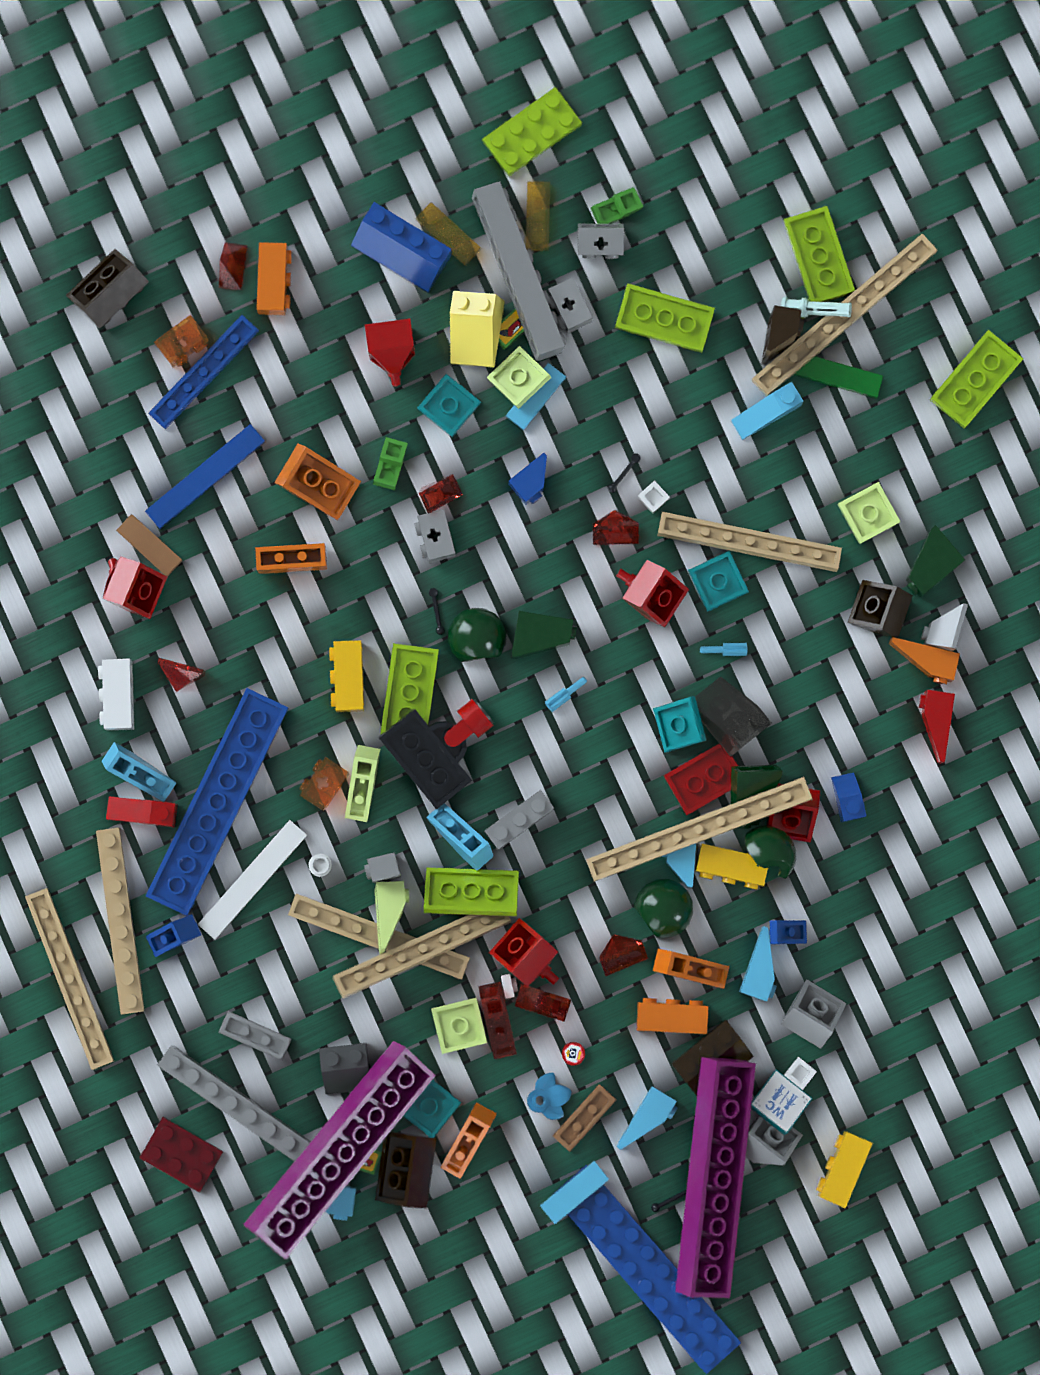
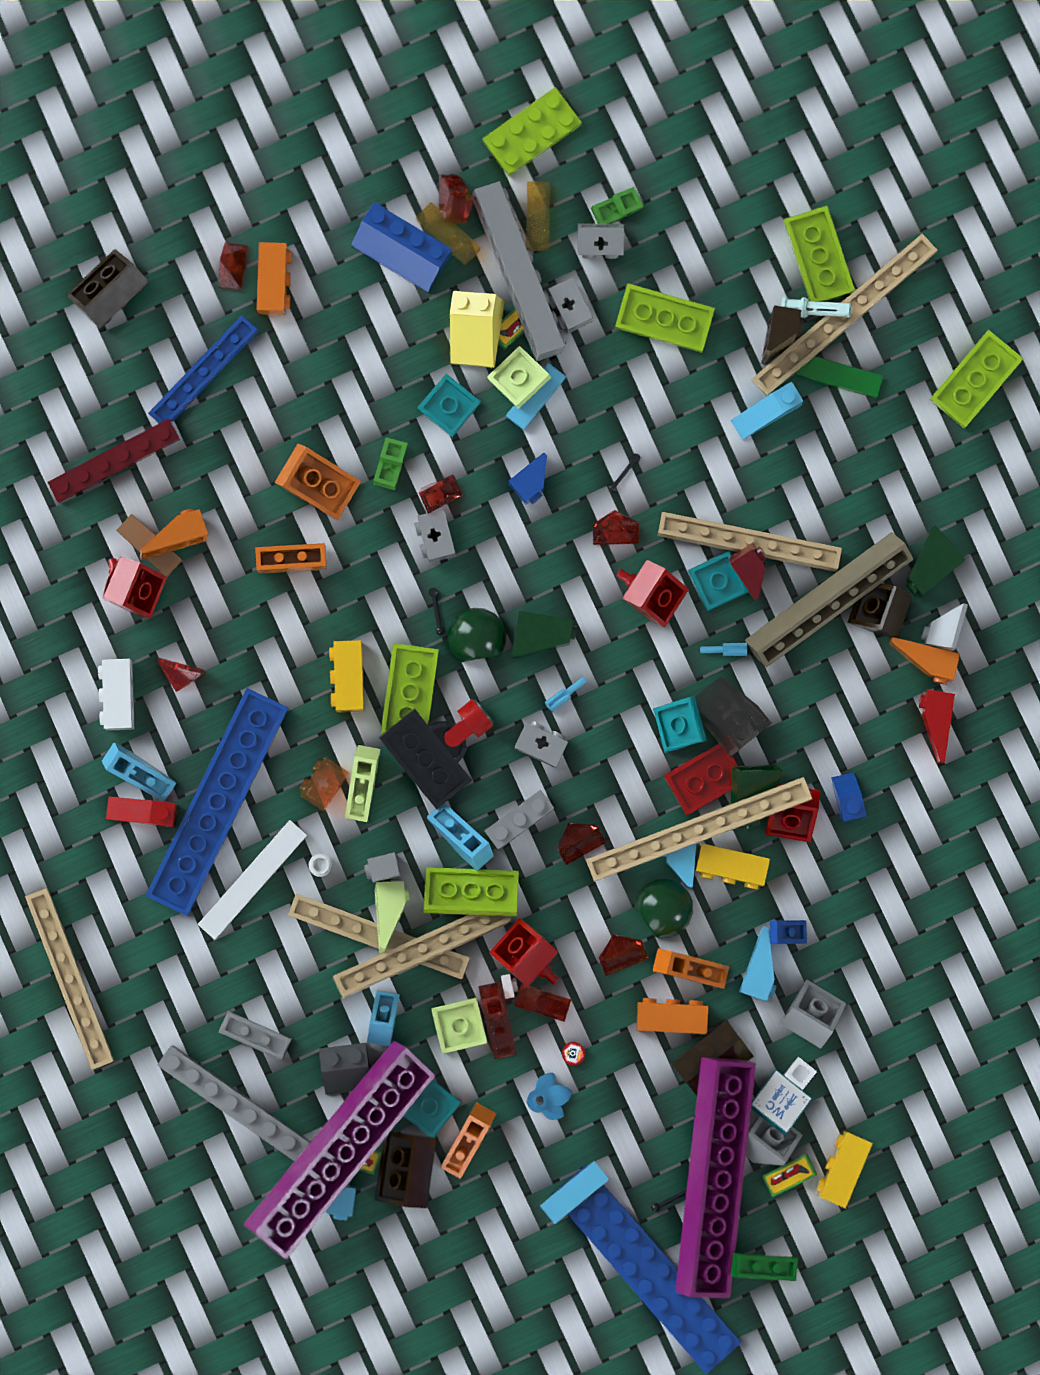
tan plate [96,827,145,1015] -> none
dark red plate [139,1117,224,1193] -> none
blue tile [145,424,265,529] -> none
blue slope [146,914,201,957] -> none
clear orange brick [154,315,209,368] -> none
red piece [365,319,415,386] -> none
medium nougat tile [553,1084,616,1152] -> none
medium azure slope [616,1086,678,1150] -> none
white plate [637,481,670,514] -> none
dark green cylinder [744,826,796,879] -> none
yellowish green plate [838,482,901,544] -> none
none -> dark red plate [48,418,180,503]
none -> orange slope [140,509,208,560]
none -> medium azure slope [367,991,400,1046]
none -> clear red slope [439,174,474,224]
none -> light grey brick [514,721,568,768]
none -> clear red slope [557,823,606,865]
none -> dark red slope [730,543,767,600]
none -> green tile [731,1253,798,1281]
none -> dark tan brick [745,532,913,668]
none -> slope [762,1153,817,1197]

